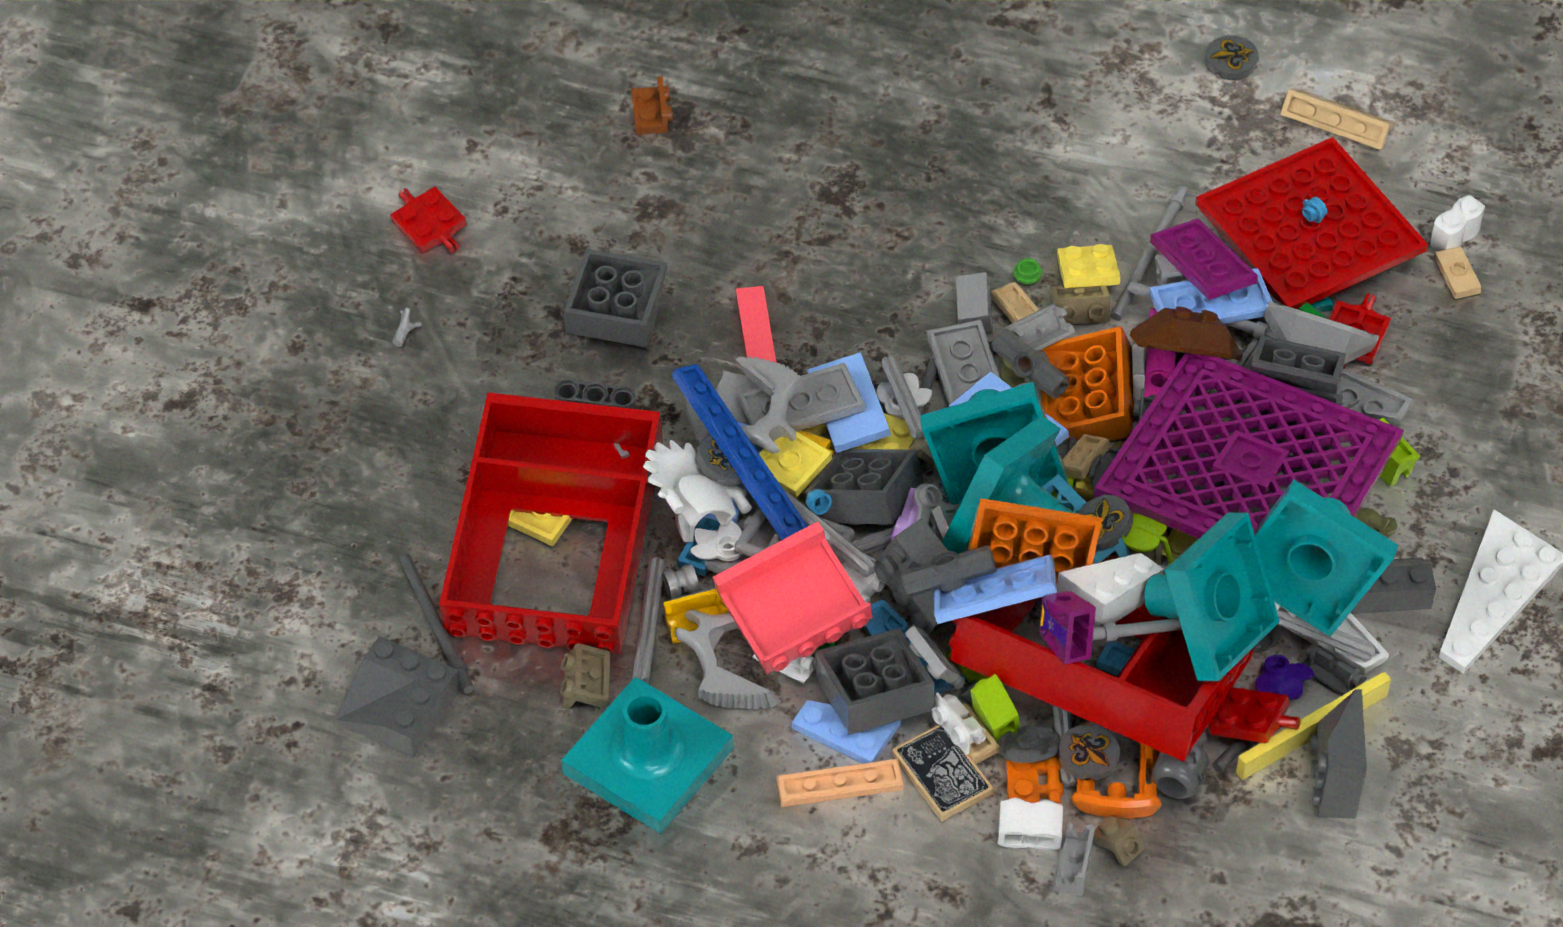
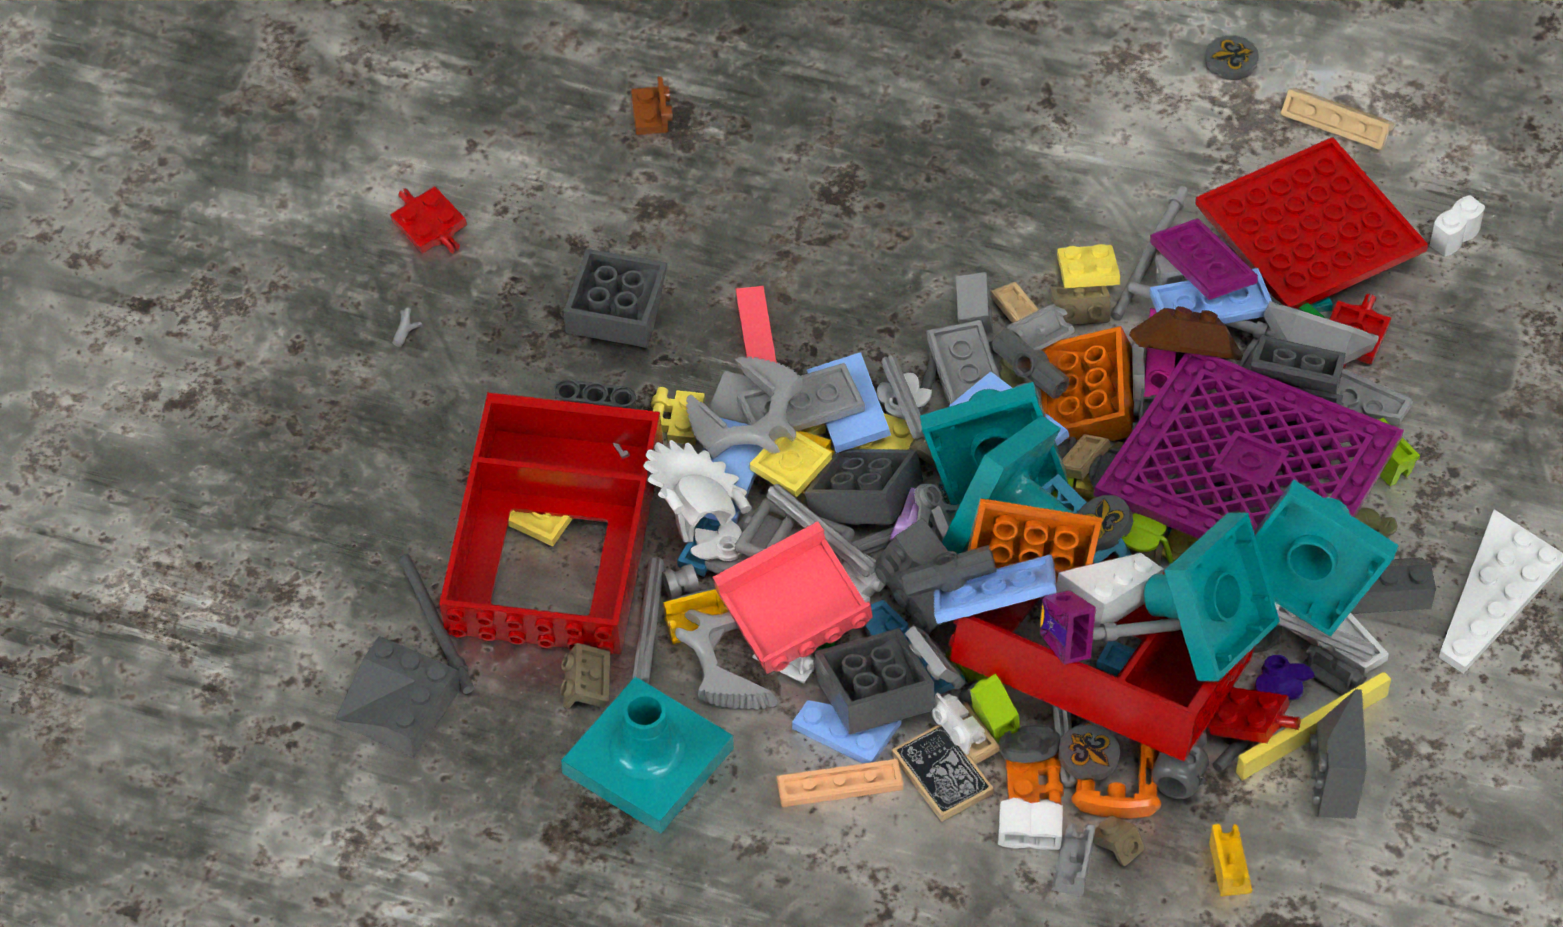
blue tile [671,364,808,540] -> none
dark grey tile [696,435,742,486] -> none
dark azure hinge [806,489,832,515] -> none
bright green plate [1014,258,1042,285] -> none
dark azure plate [1302,196,1328,223] -> none
tan plate [1434,246,1482,299] -> none
none -> light yellow plate [651,387,705,445]
none -> yellow hinge [1209,824,1252,896]

